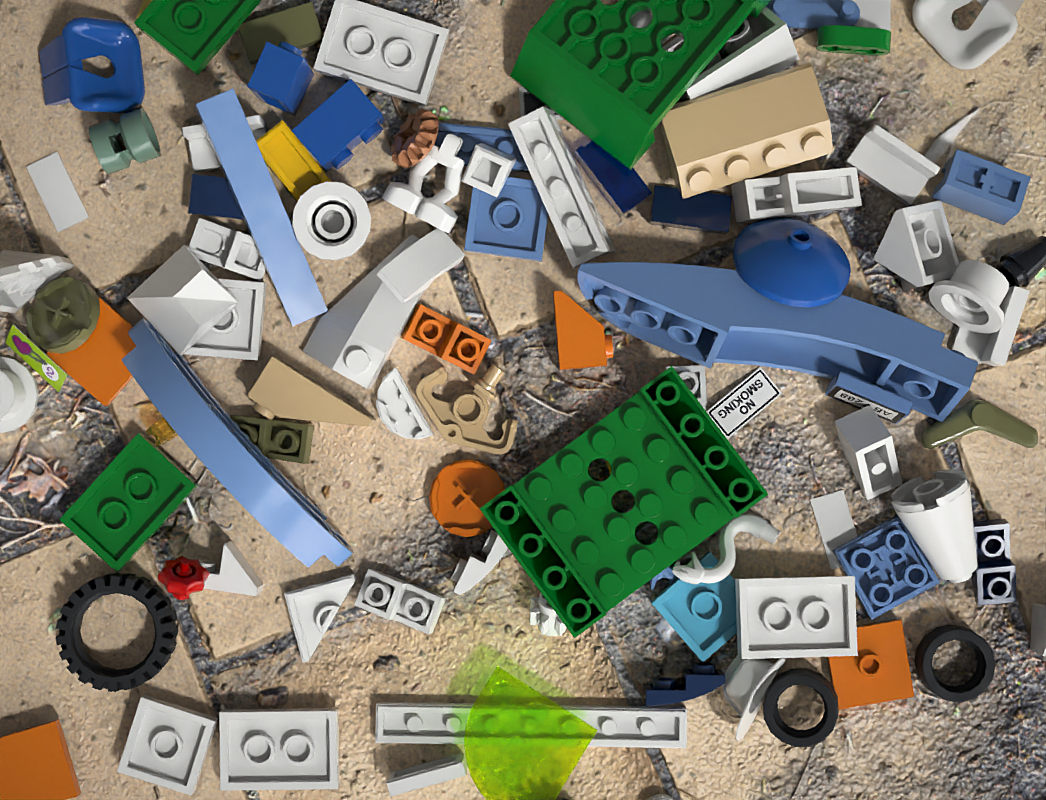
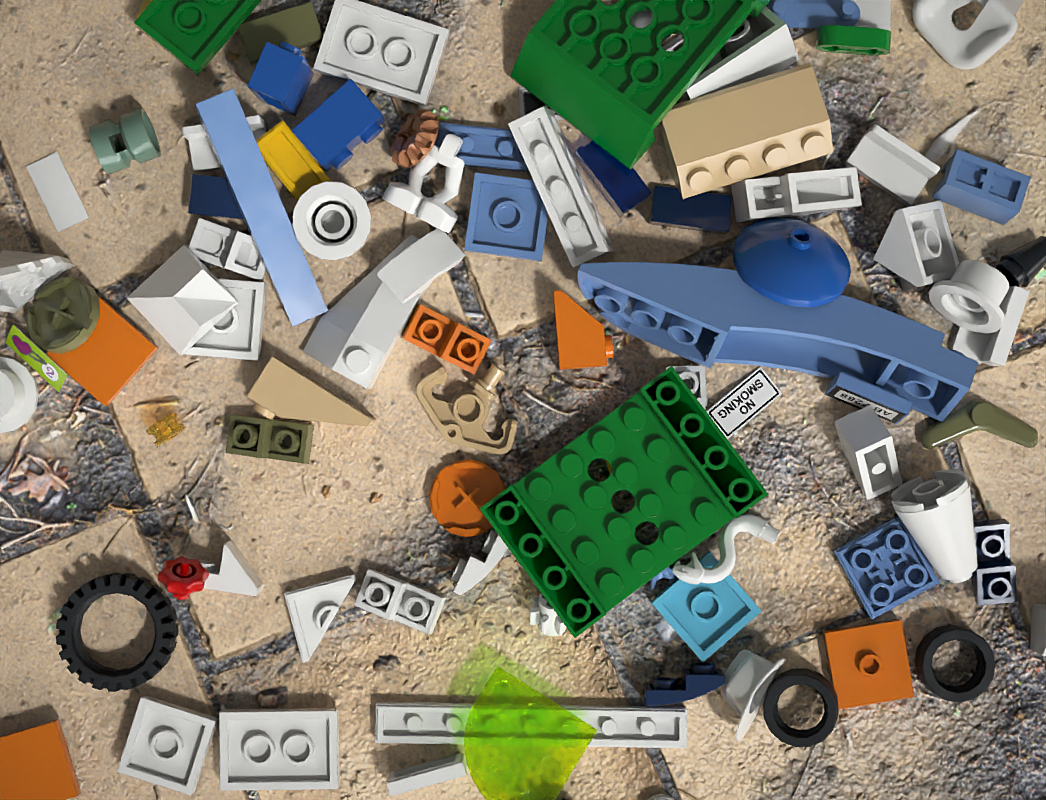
blue piece [39,17,145,113] -> none
green plate [59,433,199,572] -> none
medium blue gear [121,318,354,568] -> none
white tile [376,367,434,440] -> none
white slope [461,143,516,197] -> none
white plate [735,576,858,659] -> none
white sticker [810,490,857,570] -> none

